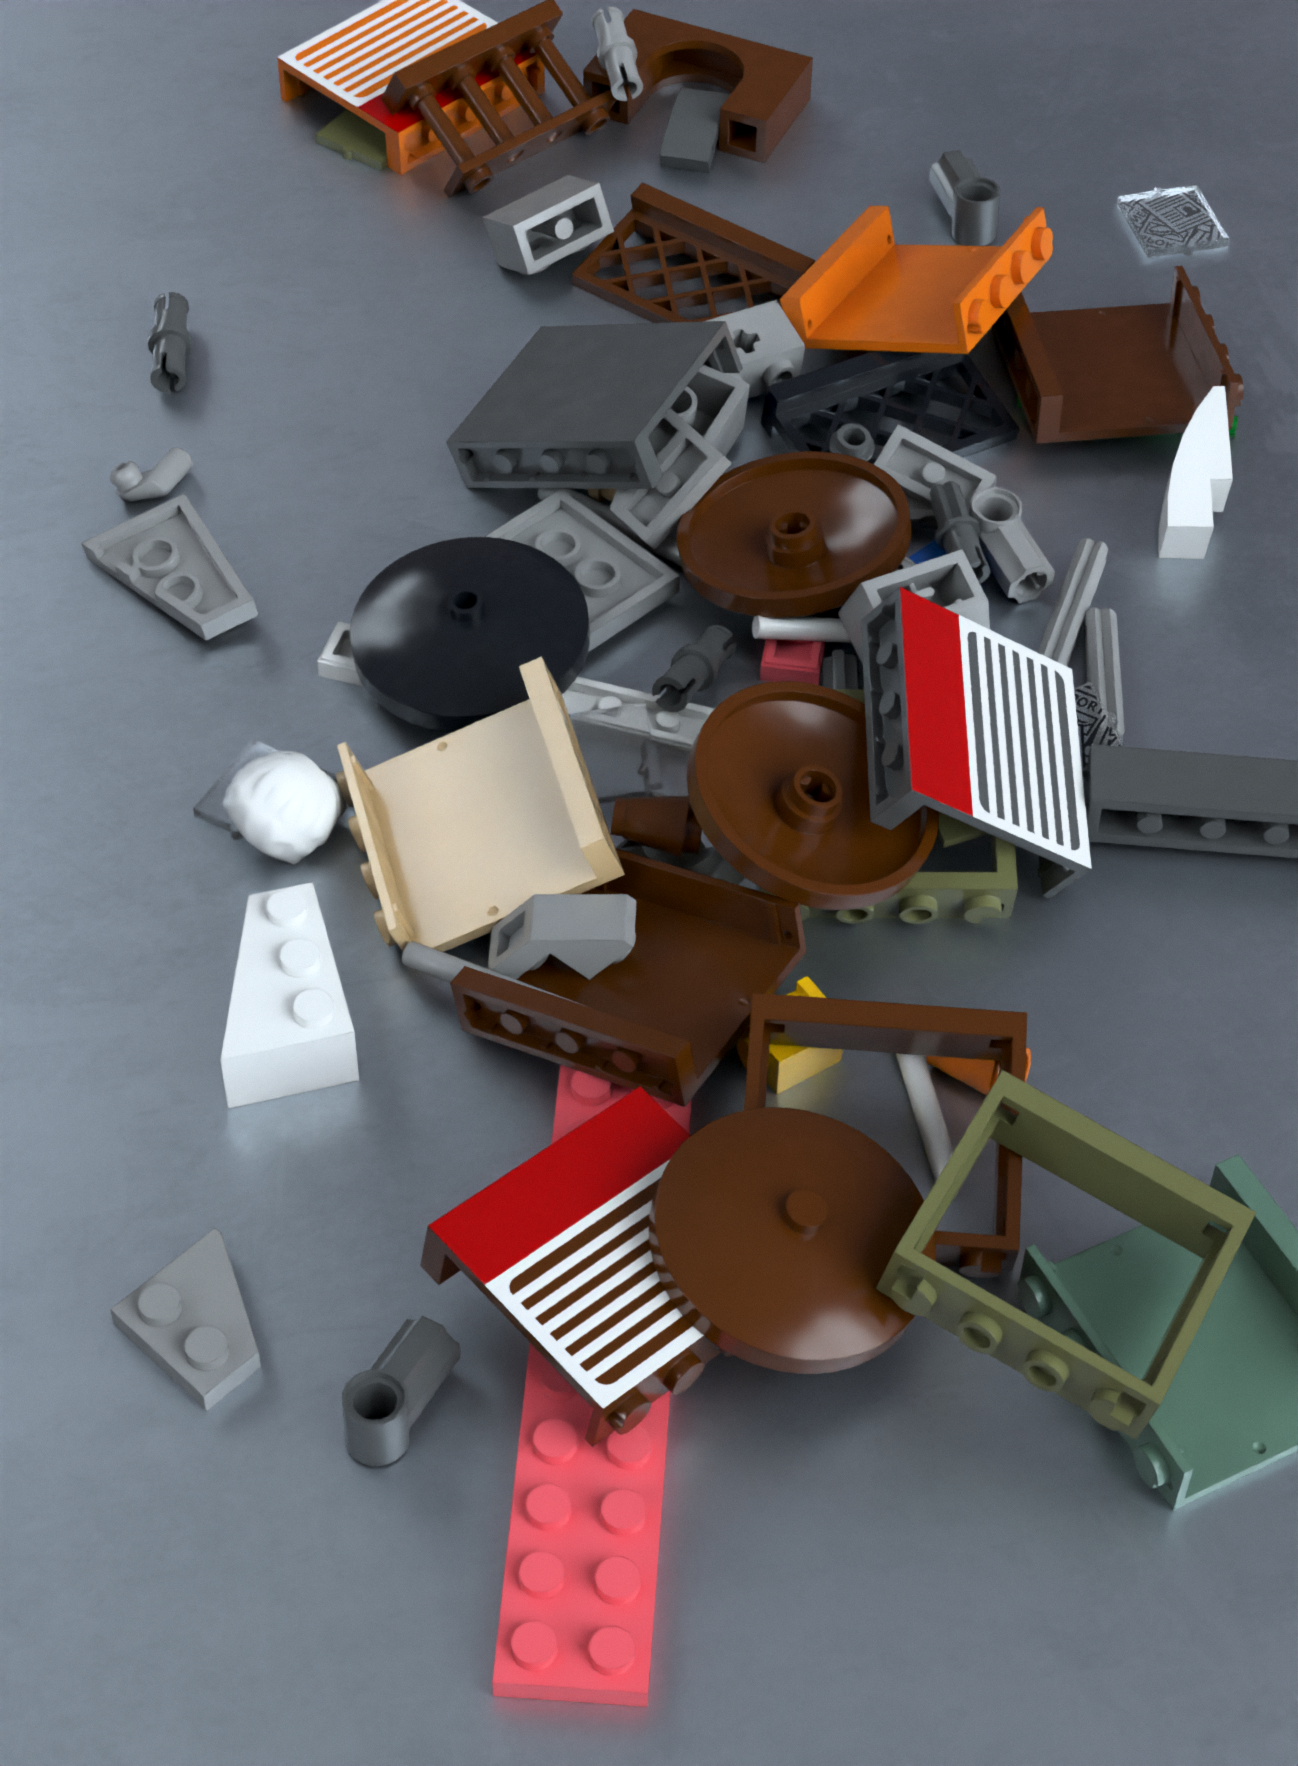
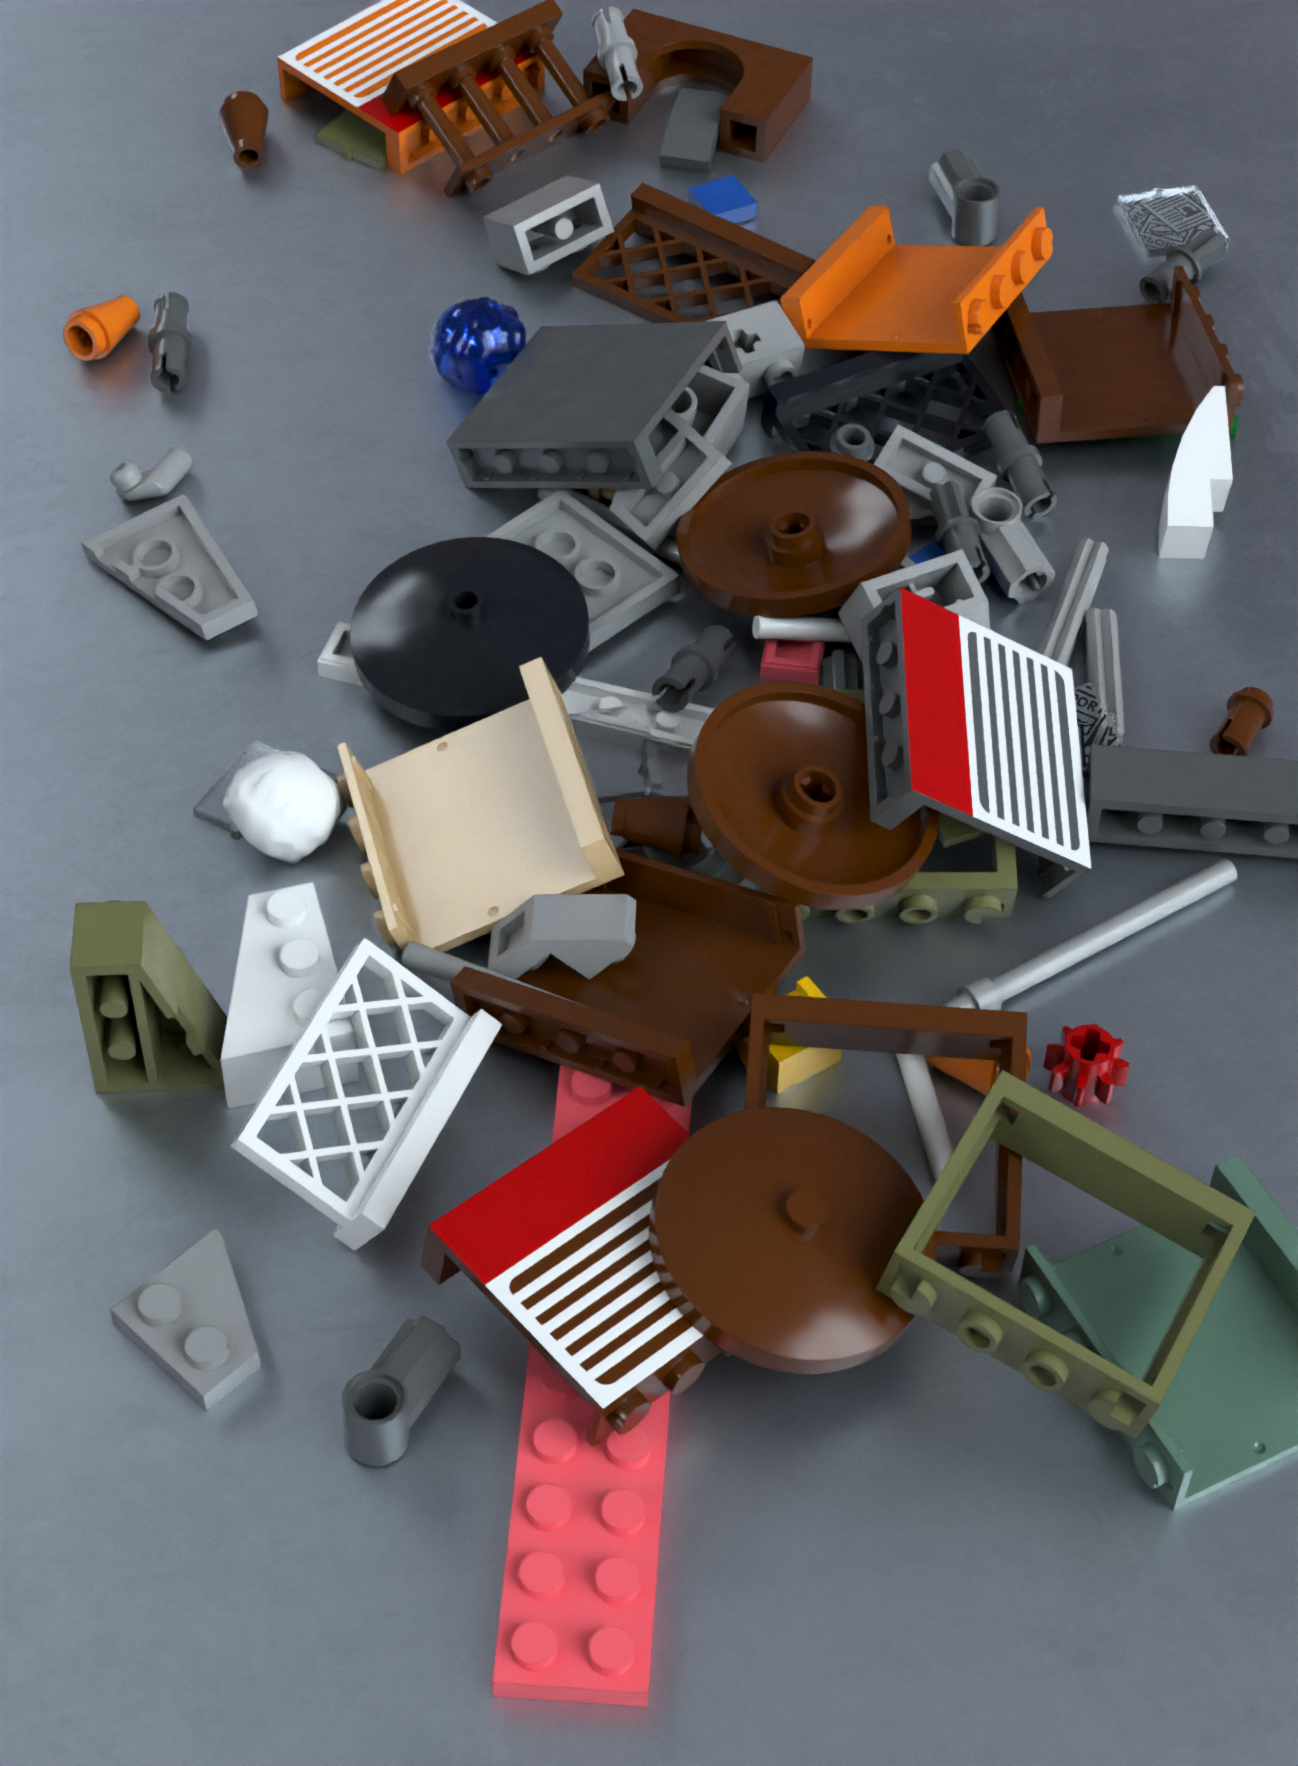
none -> orange cone [63,295,140,361]
none -> olive wedge [70,900,228,1094]
none -> reddish brown cone [218,91,269,168]
none -> white fence [230,938,502,1251]
none -> clear blue hair [429,297,526,396]
none -> blue tile [688,175,757,224]
none -> light grey bar [938,859,1237,1010]
none -> dark grey pin [982,410,1058,518]
none -> red gear [1043,1023,1130,1107]
none -> dark grey axle [1139,228,1226,304]
none -> reddish brown pin [1209,687,1274,756]

